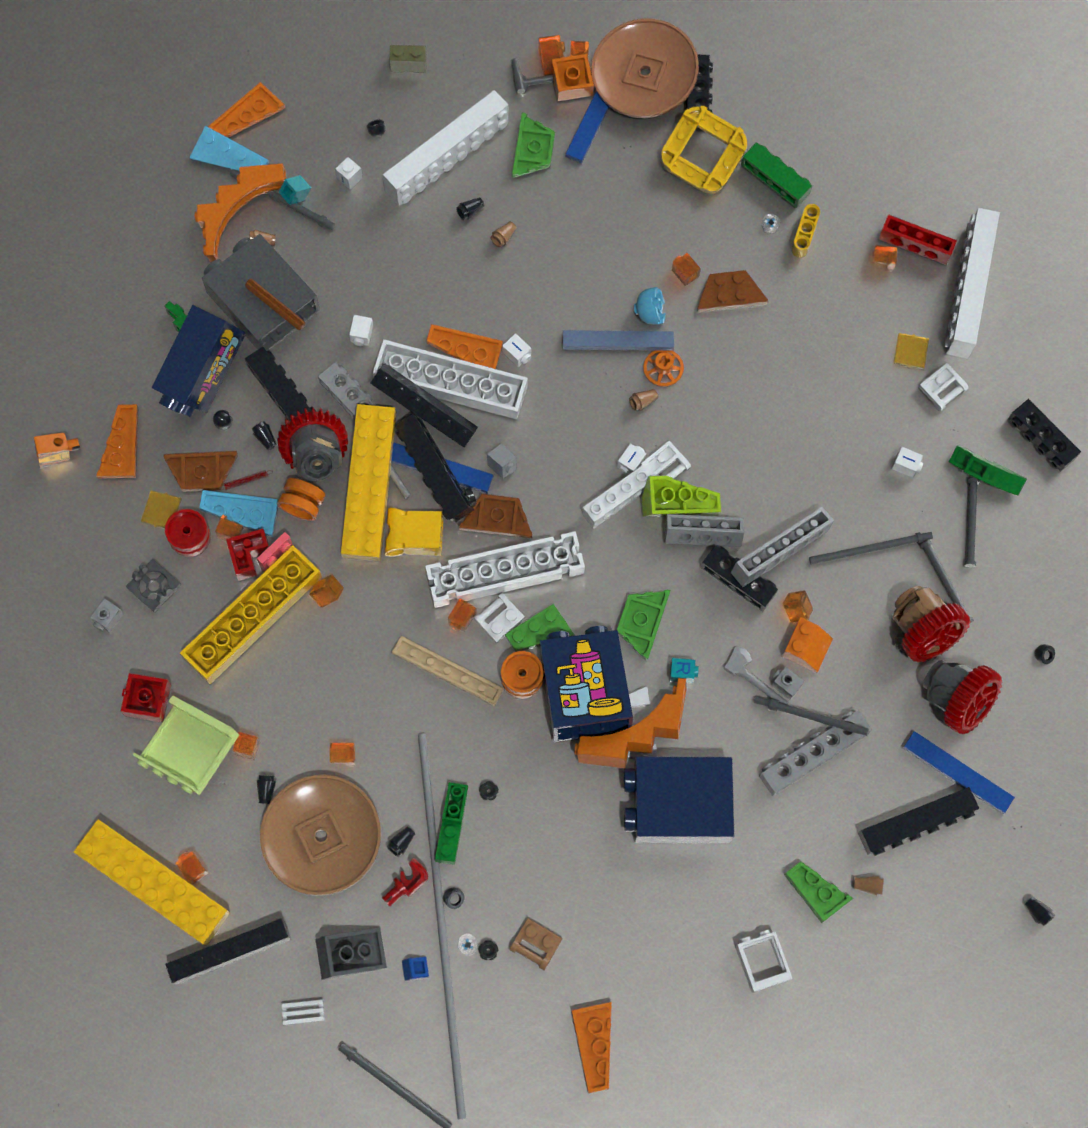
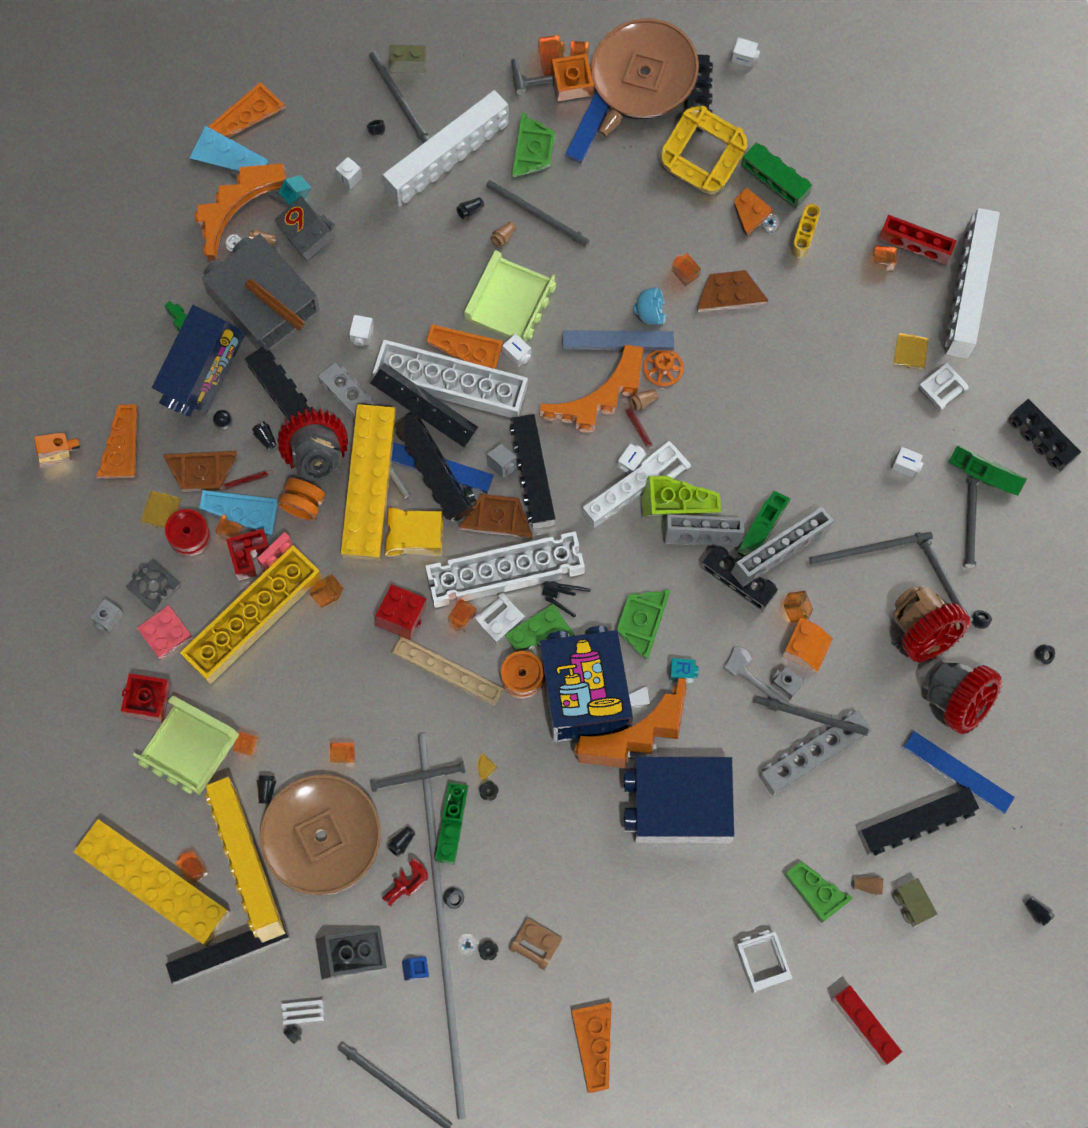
none -> coral plate [137,605,192,659]
none -> yellow brick [205,777,285,943]
none -> white plate [225,234,242,252]
none -> dark grey slope [274,196,335,260]
none -> pearl dark grey plate [283,1025,302,1044]
none -> dark grey bar [369,51,429,144]
none -> dark grey bar [370,761,466,792]
none -> red brick [375,584,427,640]
none -> yellowish green panel [464,250,557,343]
none -> clear yellow tile [478,754,497,782]
none -> dark grey bar [486,180,590,246]
none -> black brick [509,414,556,529]
none -> orange arch [540,345,643,433]
none -> black plant [542,581,591,617]
none -> medium nougat cone [598,109,623,137]
none -> red piece [624,406,653,450]
none -> white brick [731,38,760,67]
none -> orange wing [734,187,773,235]
none -> green slope [737,491,791,557]
none -> red brick [831,985,903,1066]
none -> olive brick [893,878,938,927]
none -> black piece [972,610,992,630]

